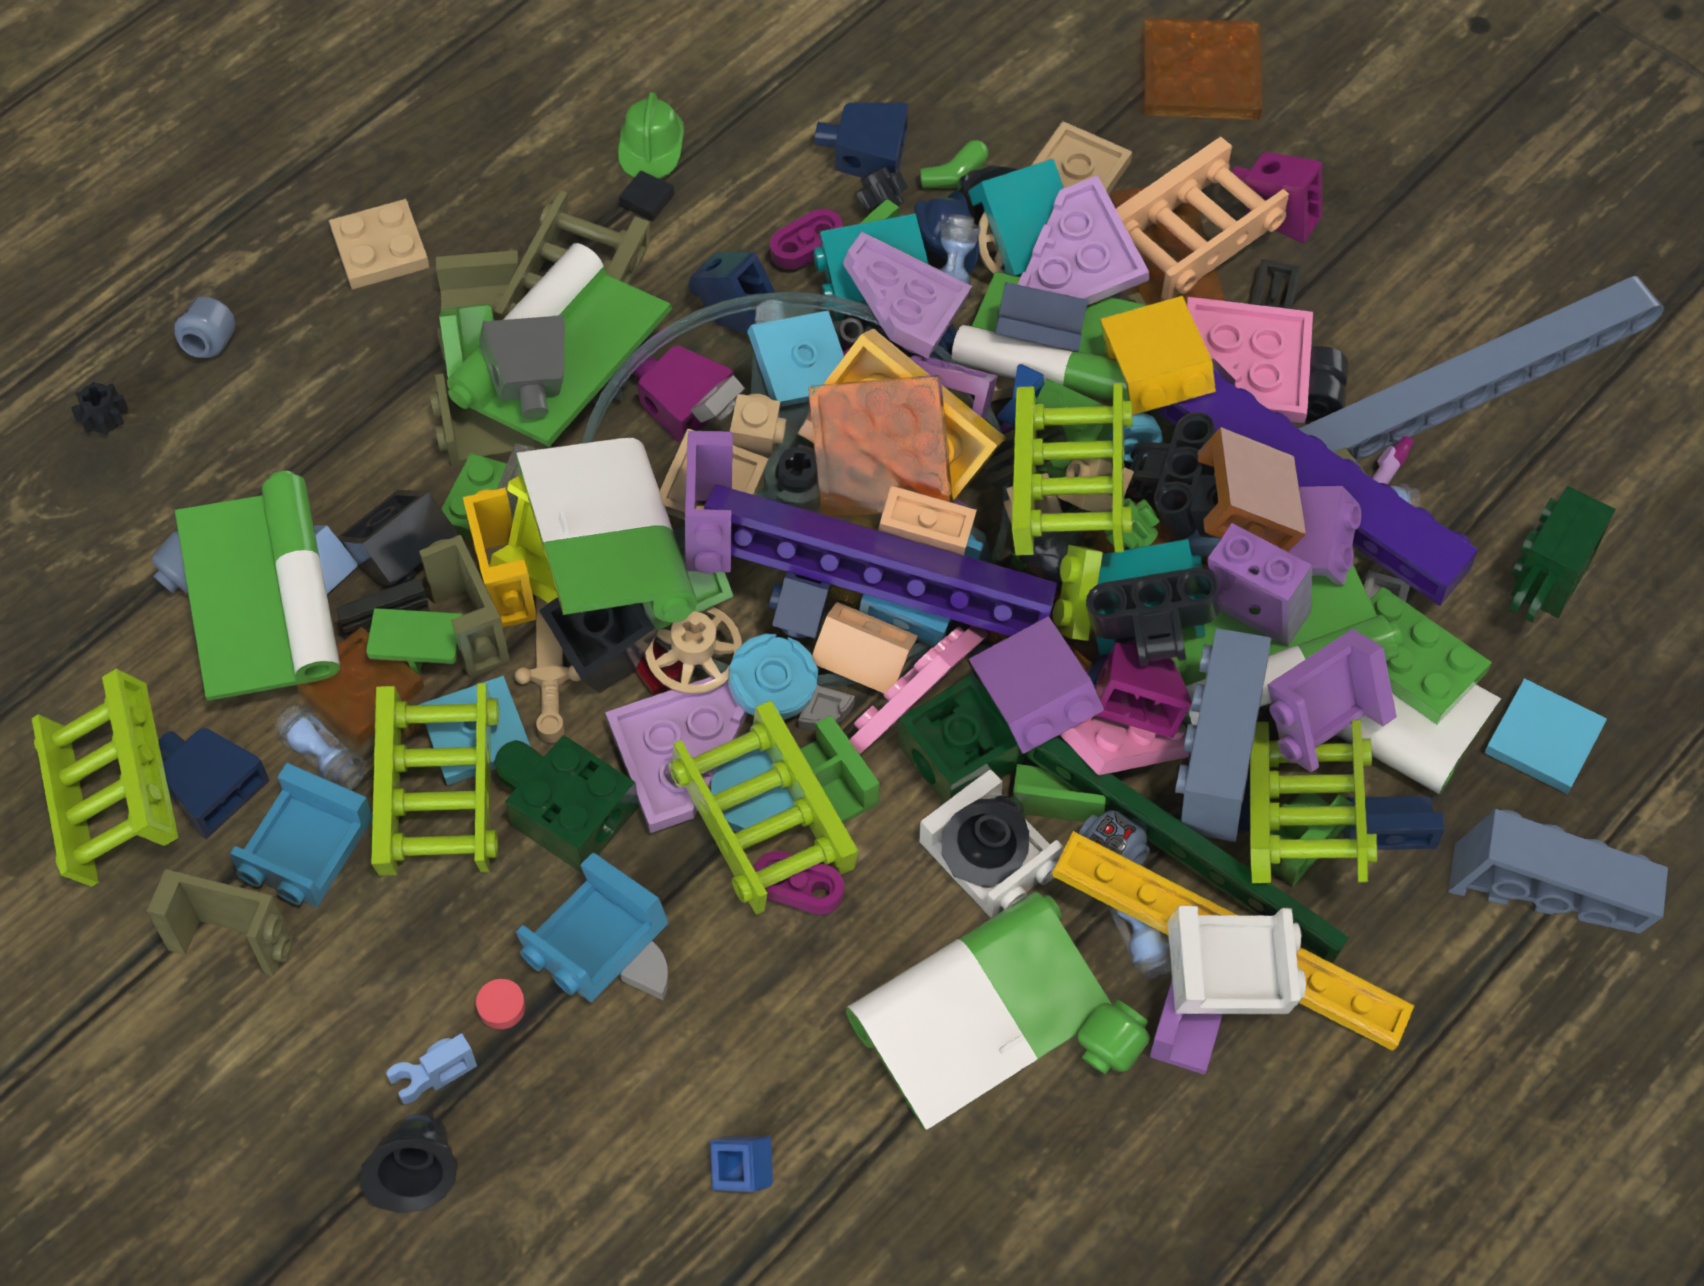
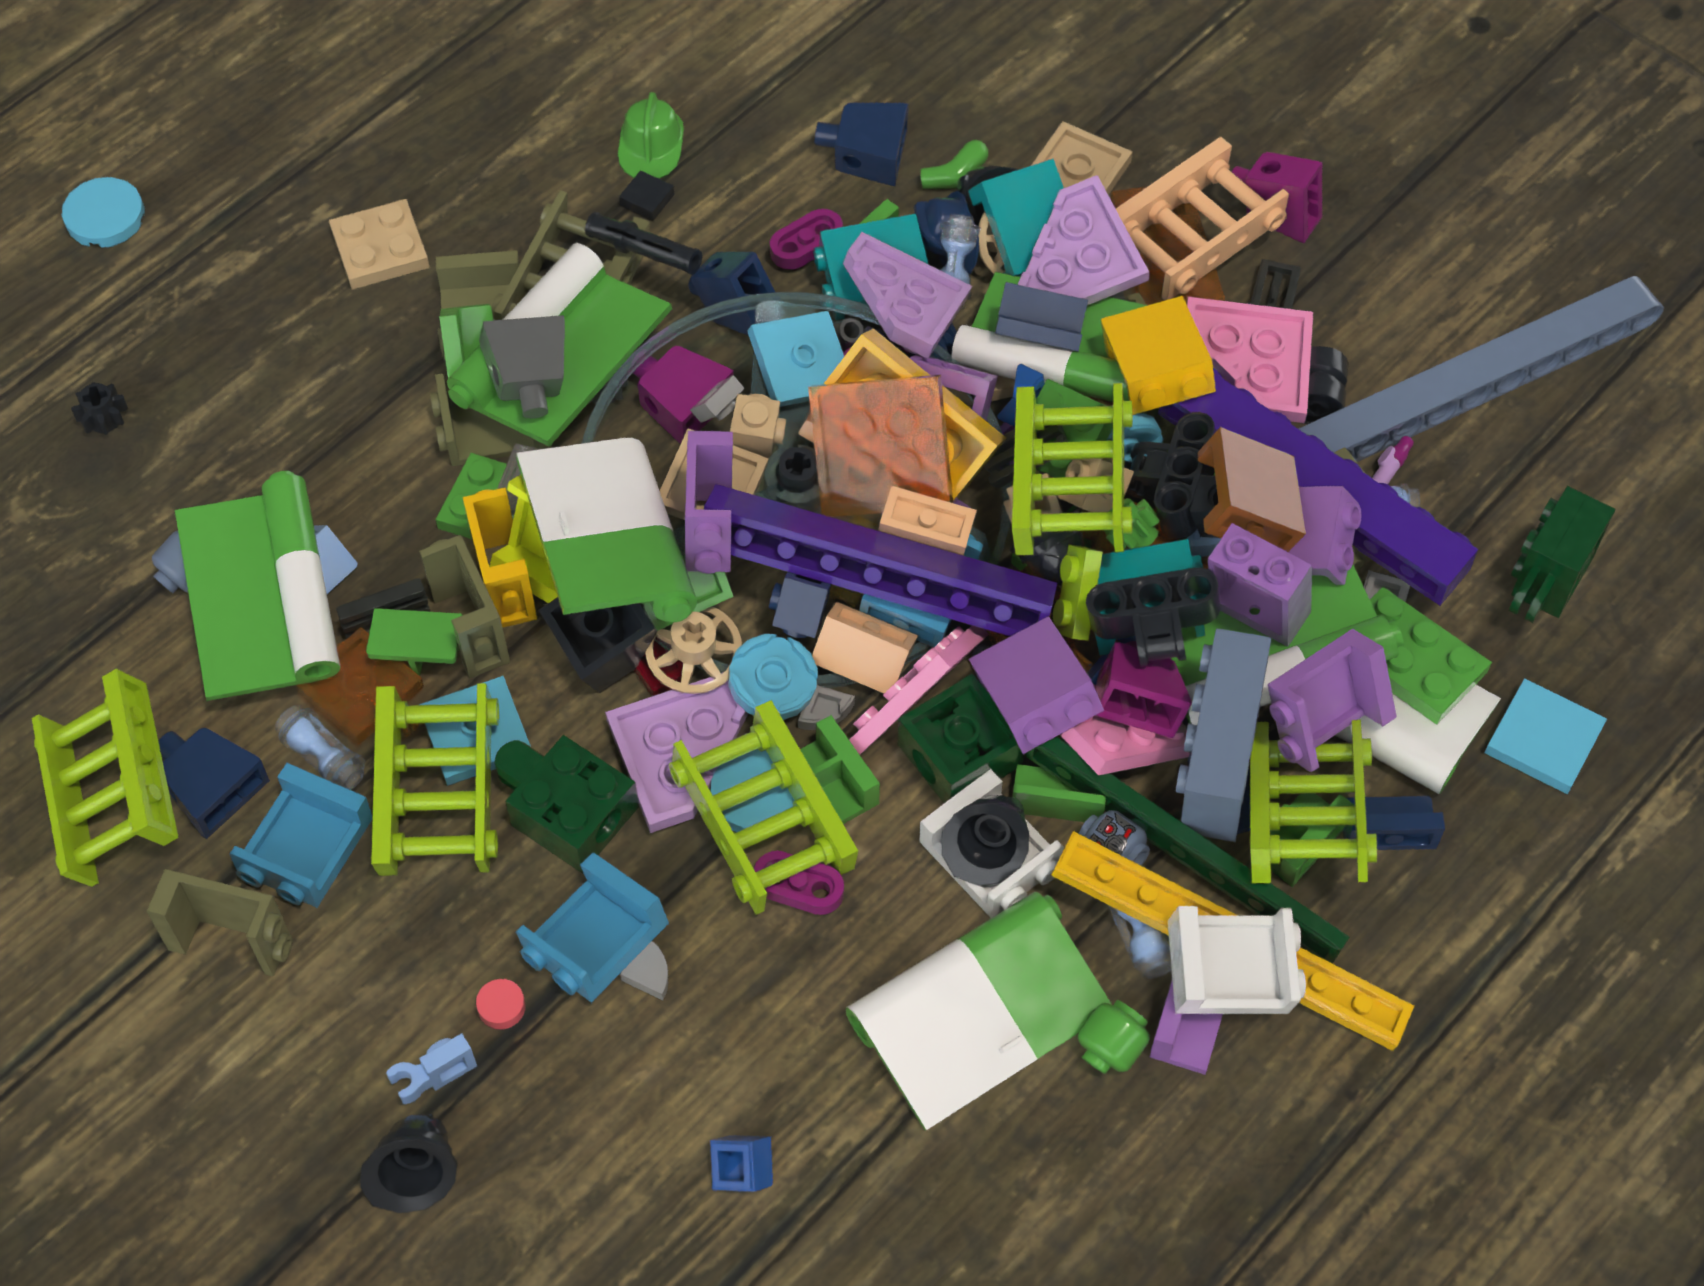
sand blue head [174,297,236,358] -> none
black slope [337,490,458,586] -> none
tan sword [514,596,581,743] -> none
black gear [856,166,908,211] -> none
clear orange plate [1144,18,1262,120] -> none
sand blue wedge [1448,808,1668,934] -> none
none -> medium azure tile [62,177,145,247]
none -> black pin [585,212,702,275]

